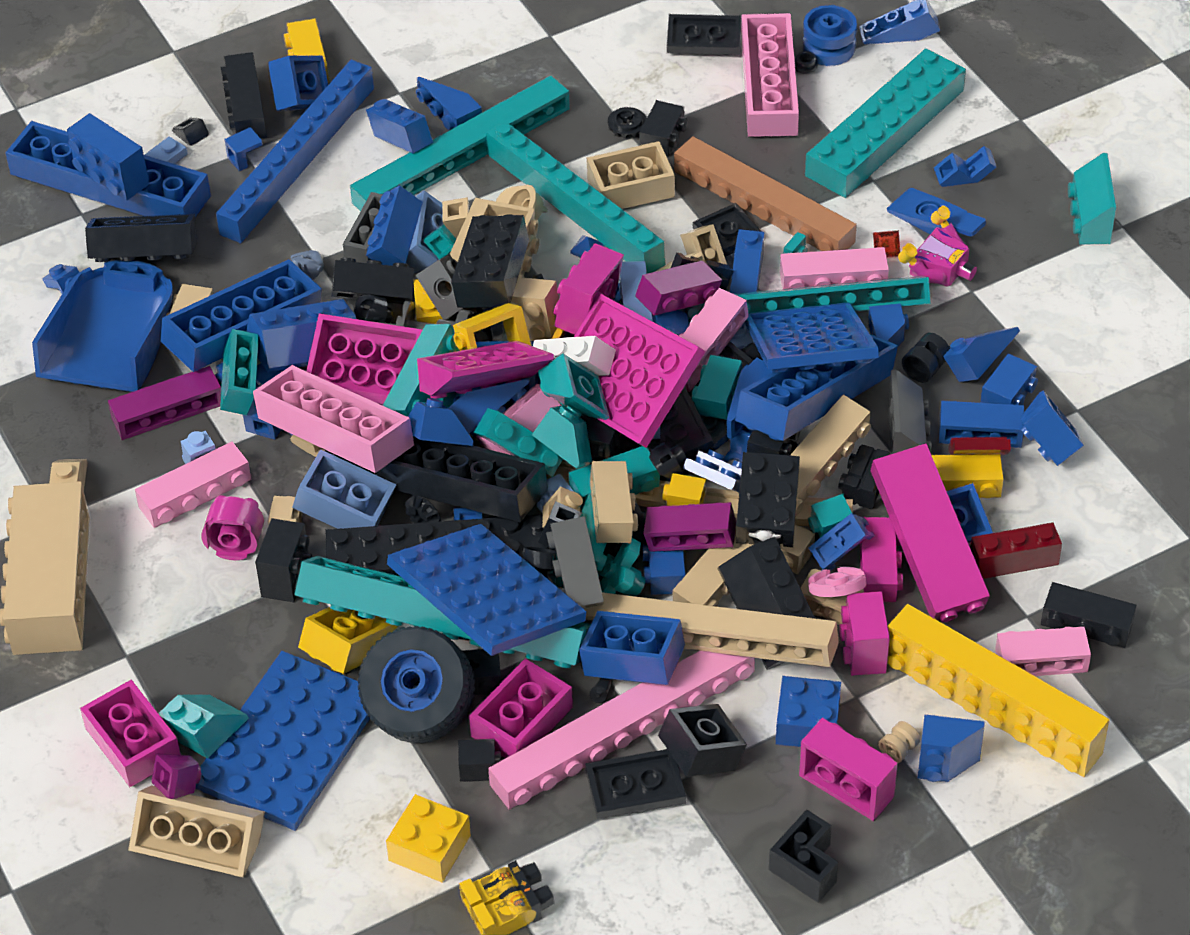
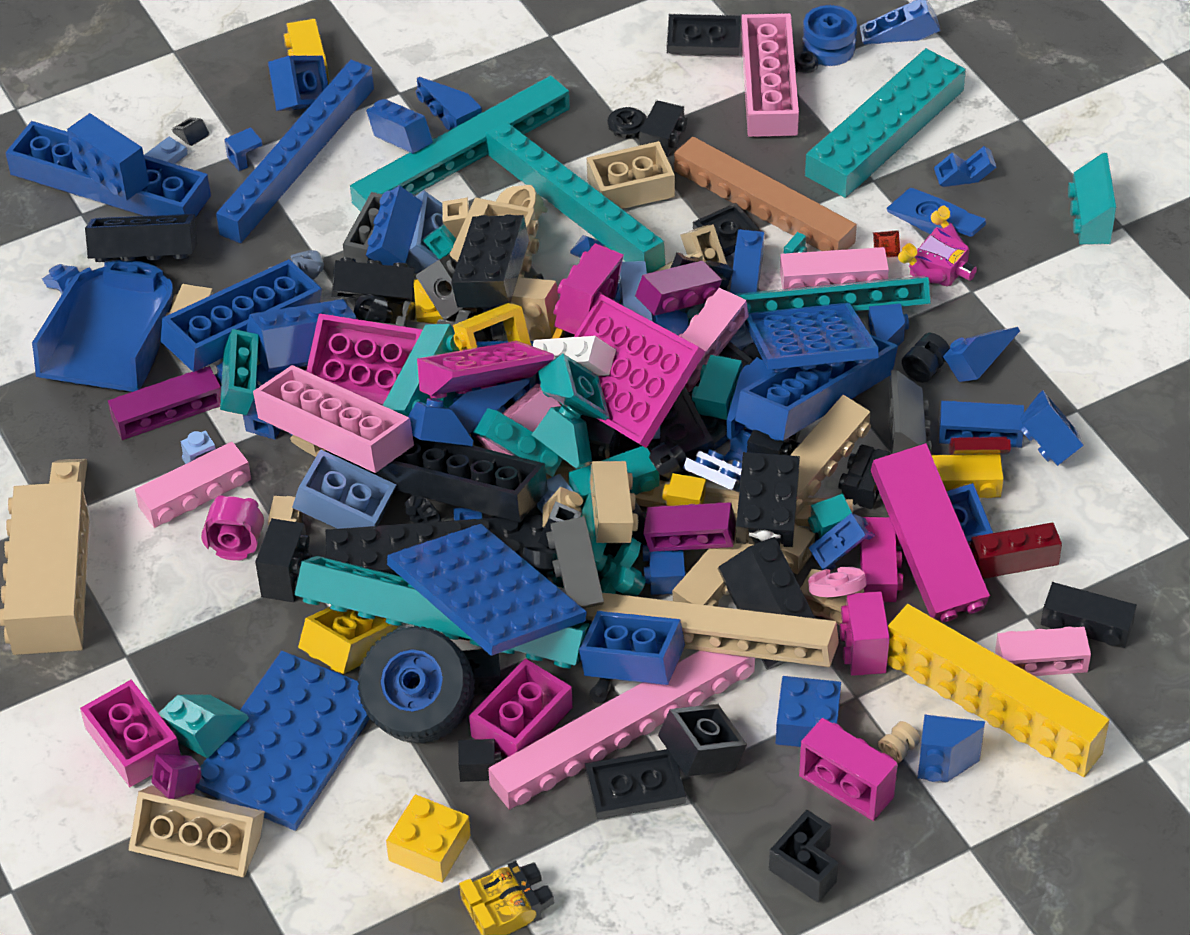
black brick [221,52,266,137] -> none
blue brick [980,354,1038,405] -> none

